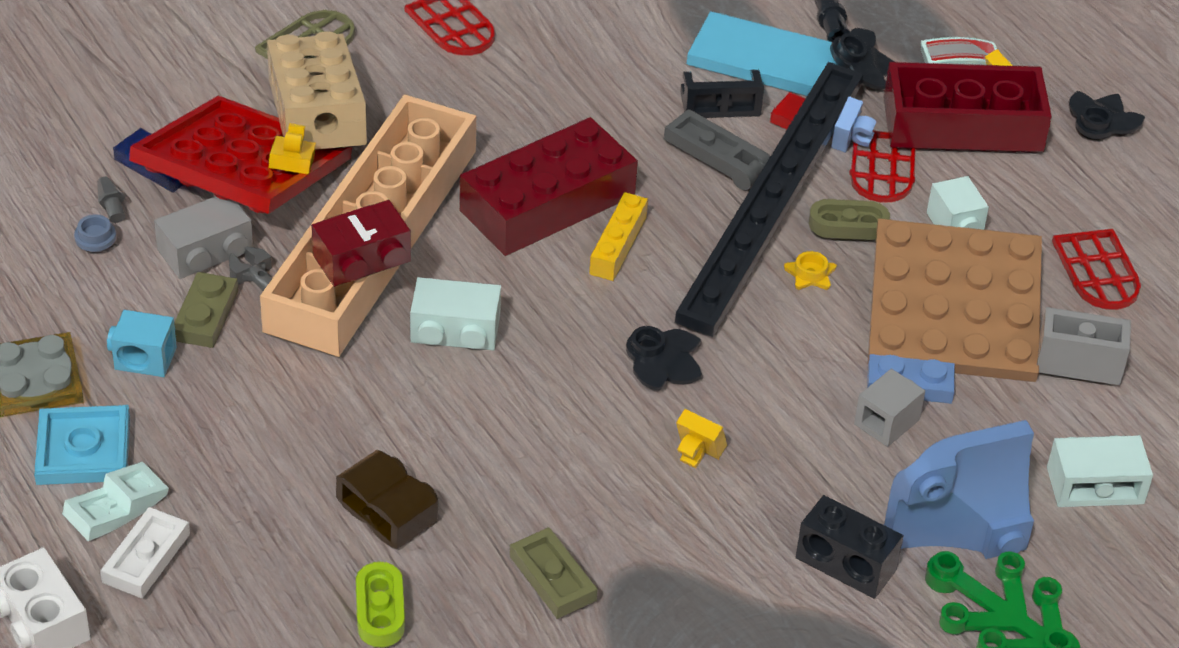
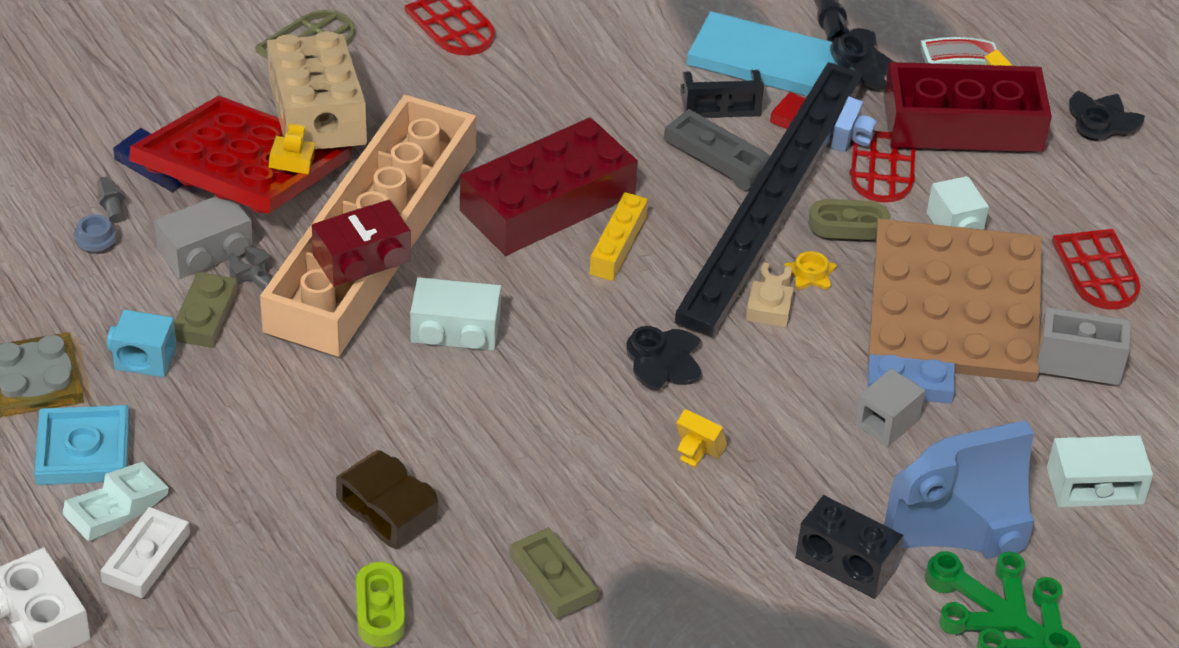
none -> tan plate [745,262,794,327]

